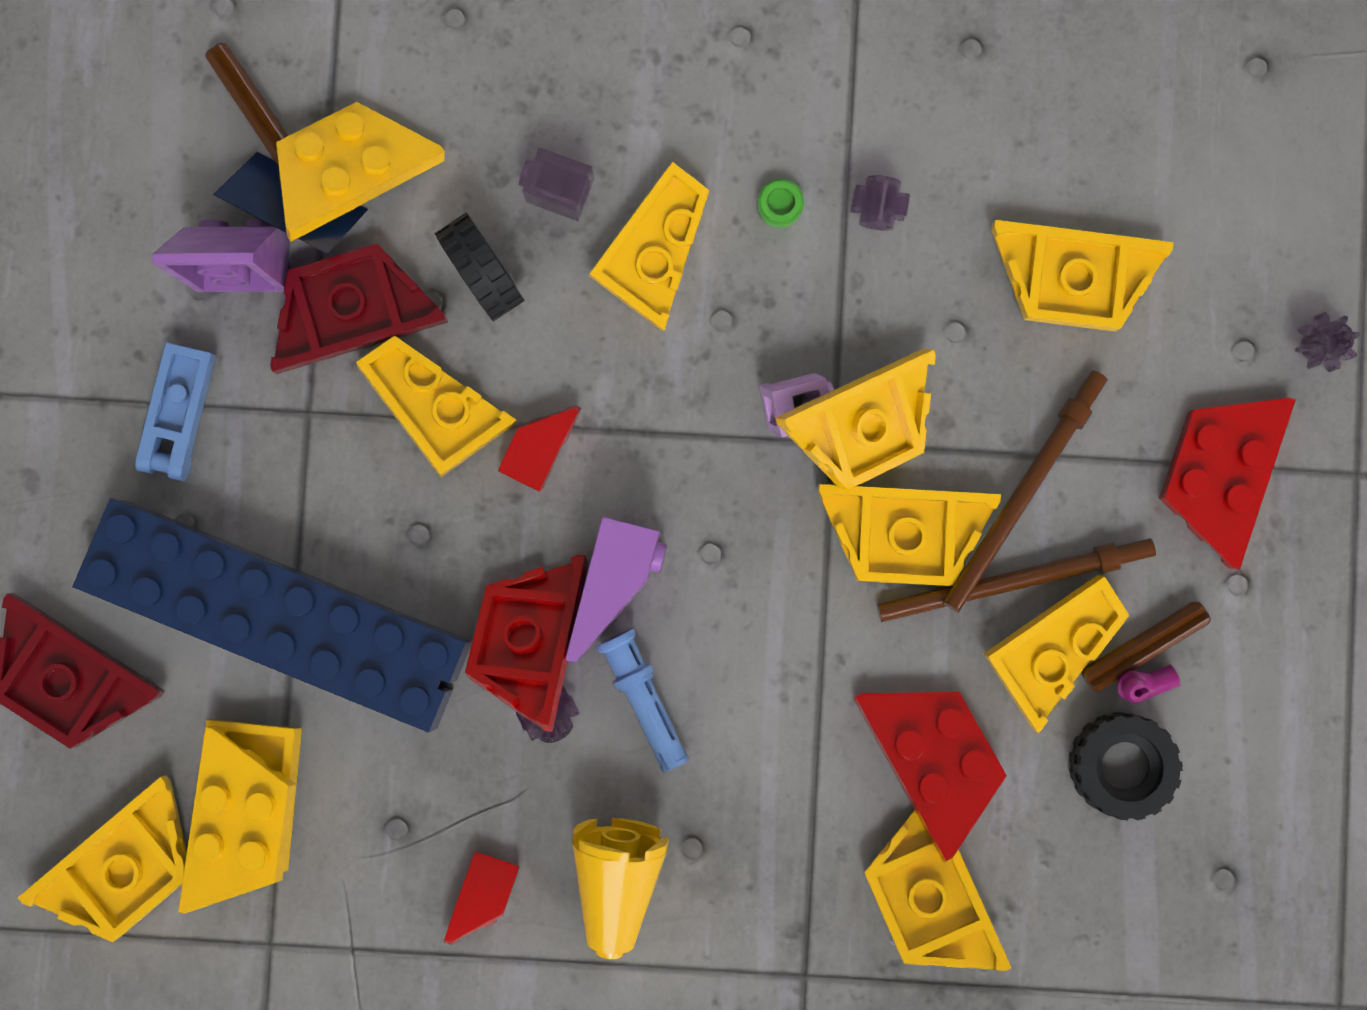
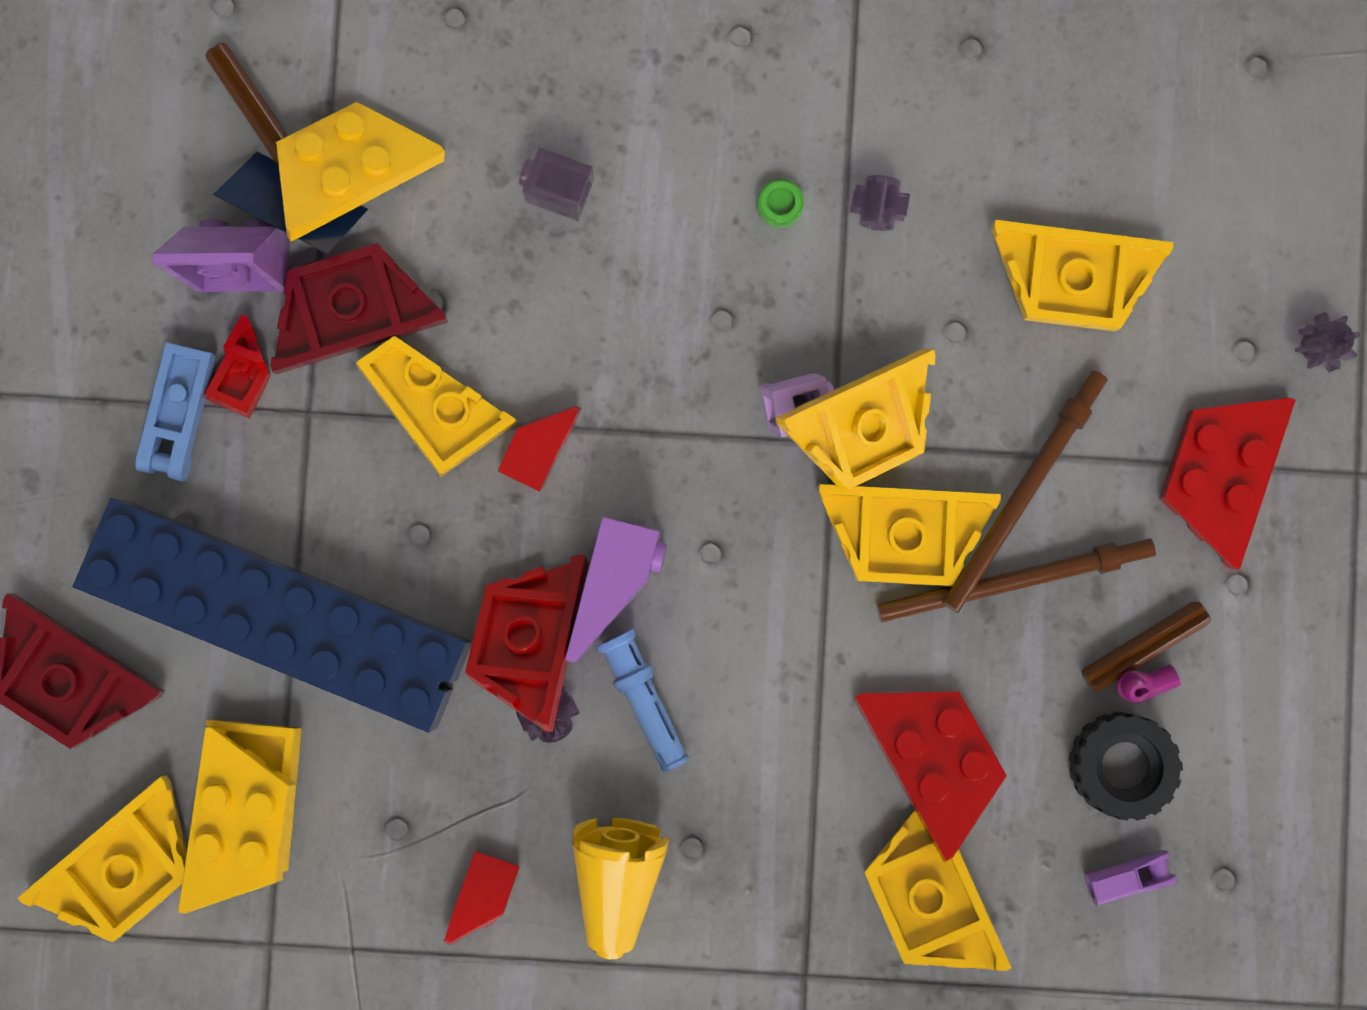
black tyre [434,212,525,322] -> none
yellow wing [588,162,710,332] -> none
yellow wing [983,574,1129,734] -> none
none -> red slope [204,314,270,419]
none -> medium lavender bar [1084,850,1177,906]

